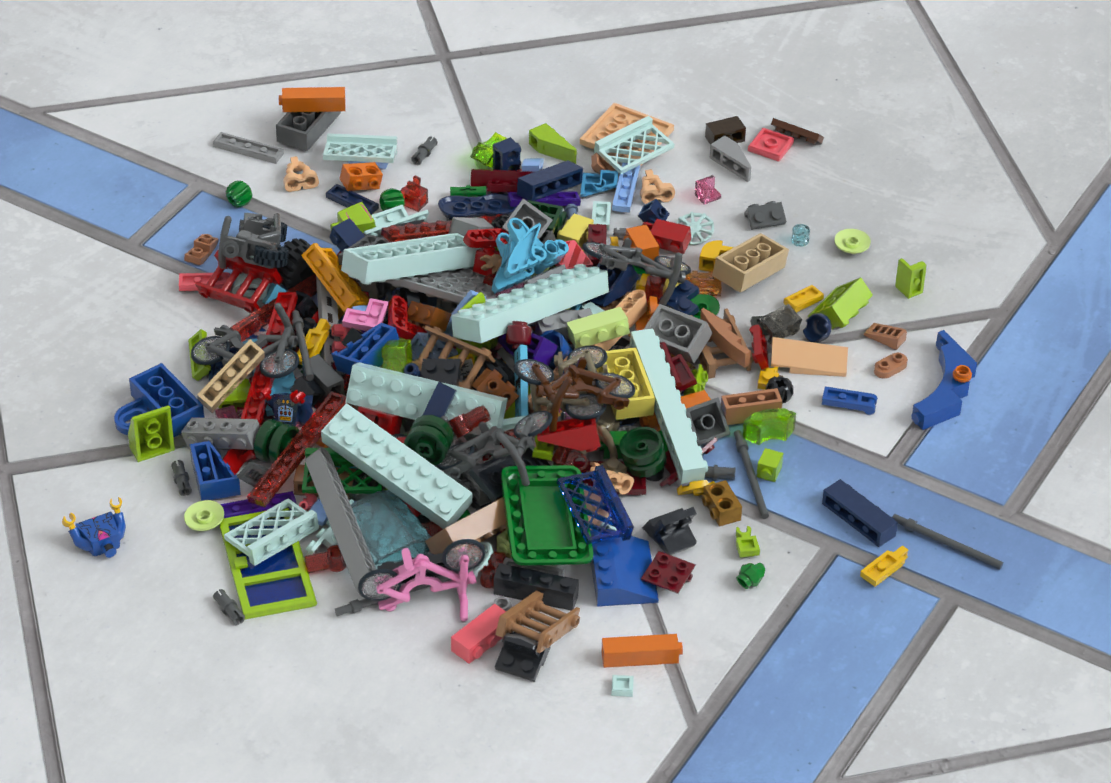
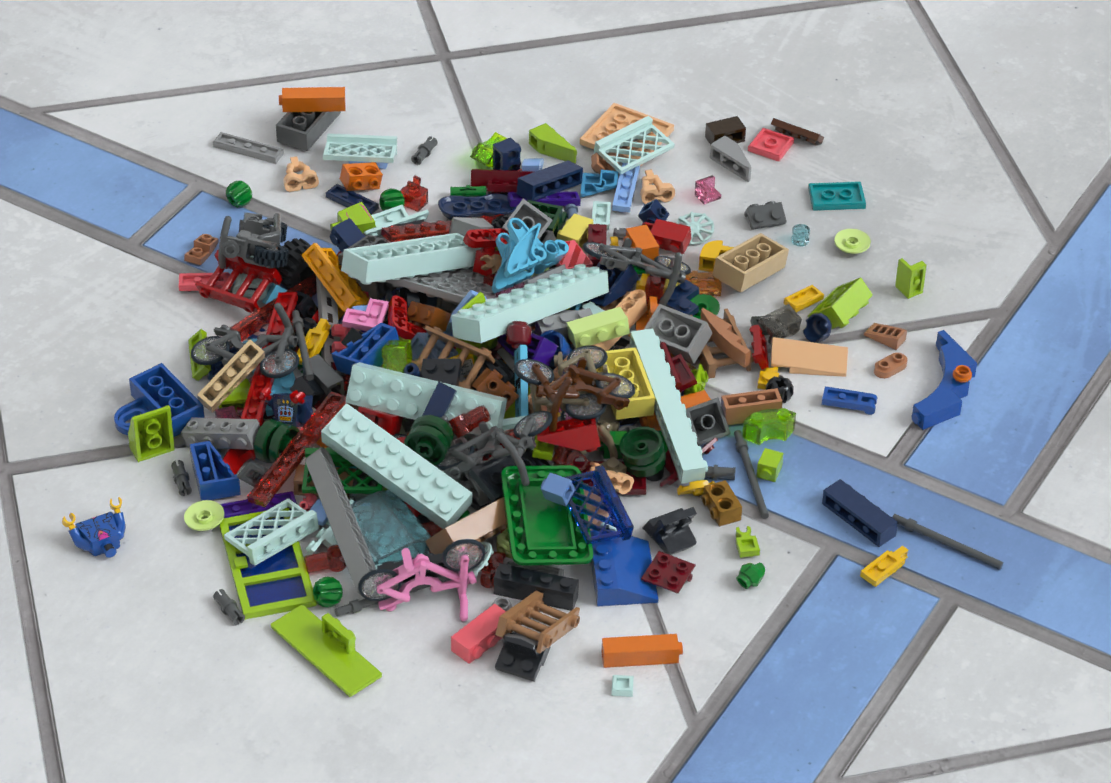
none -> lime bracket [271,605,382,697]
none -> green piece [313,577,343,607]
none -> medium blue brick [541,473,575,506]
none -> teal tile [808,182,866,211]

